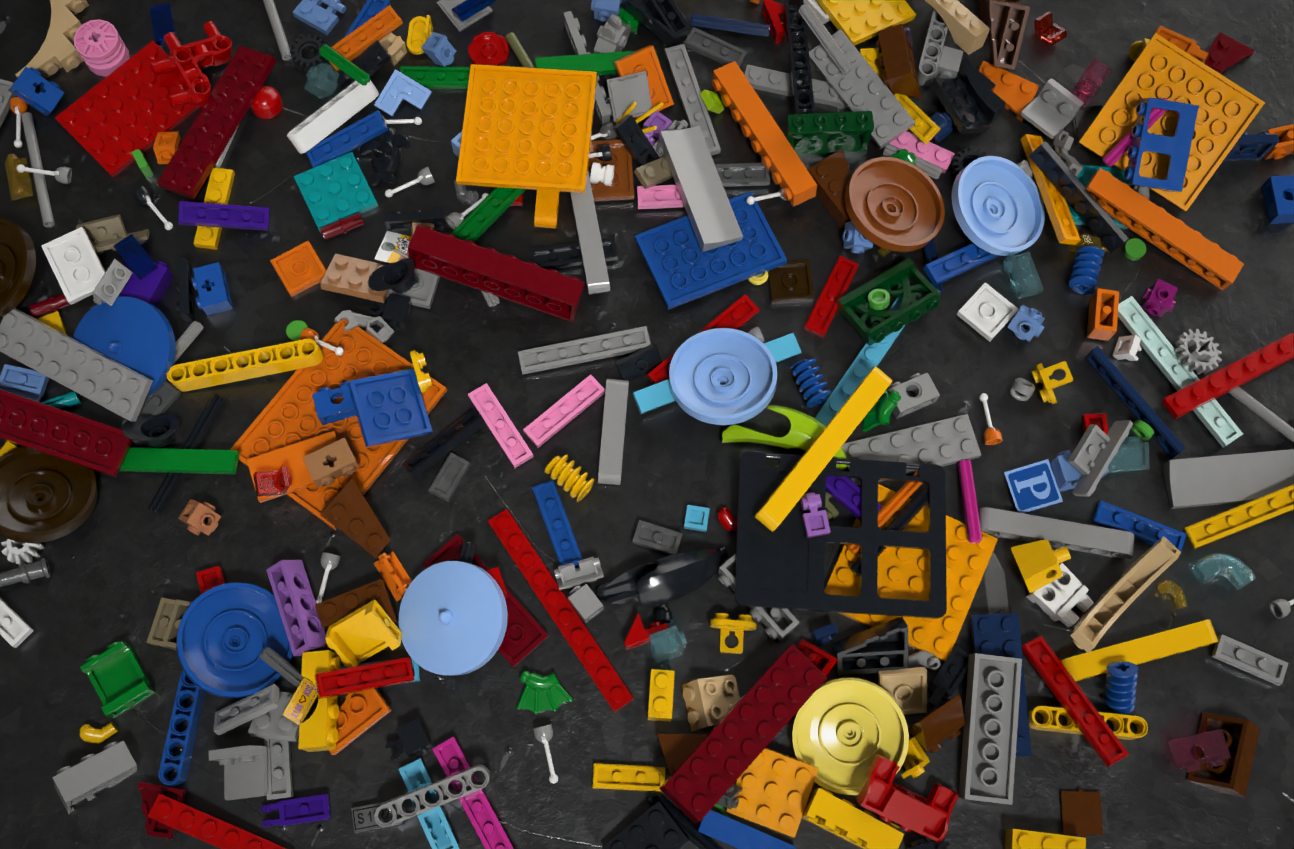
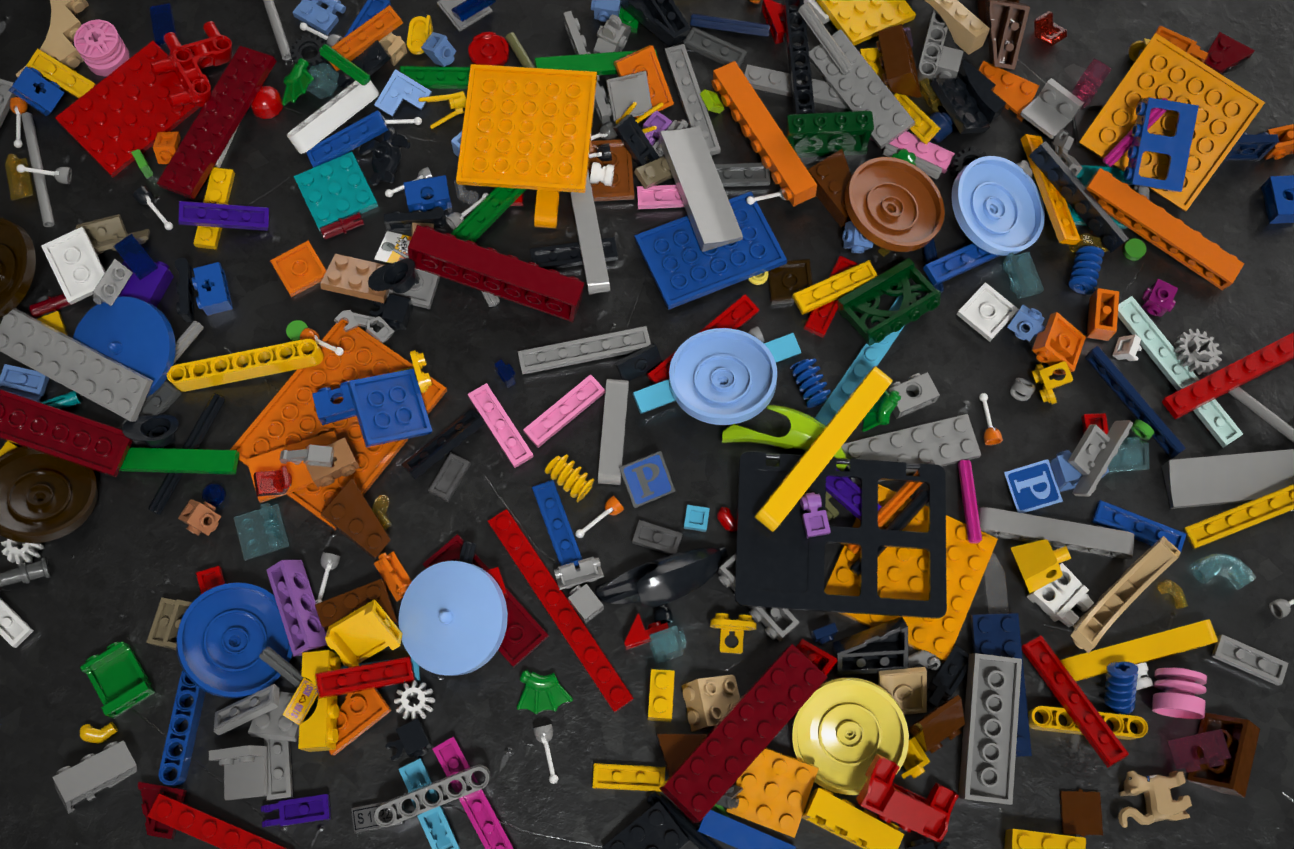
bright green tile [868,288,890,310] -> none
none -> yellow tile [26,48,96,99]
none -> clear blue plate [202,484,226,506]
none -> clear light blue hinge [234,503,290,560]
none -> light grey piece [280,445,334,467]
none -> green arm [282,58,314,106]
none -> hinge [300,22,344,47]
none -> clear yellow arm [372,495,392,530]
none -> white gear [394,680,435,721]
none -> blue brick [403,175,452,212]
none -> yellow plant [418,91,466,129]
none -> clear blue plate [494,359,516,388]
none -> hinge [575,496,625,538]
none -> piece [619,450,676,508]
none -> yellow tile [792,260,878,315]
none -> clear yellow plate [920,78,944,113]
none -> orange plate [1032,312,1086,375]
none -> tan animal [1118,771,1192,828]
none -> white wheel [1136,662,1154,690]
none -> bright pink wheel [1152,668,1207,719]

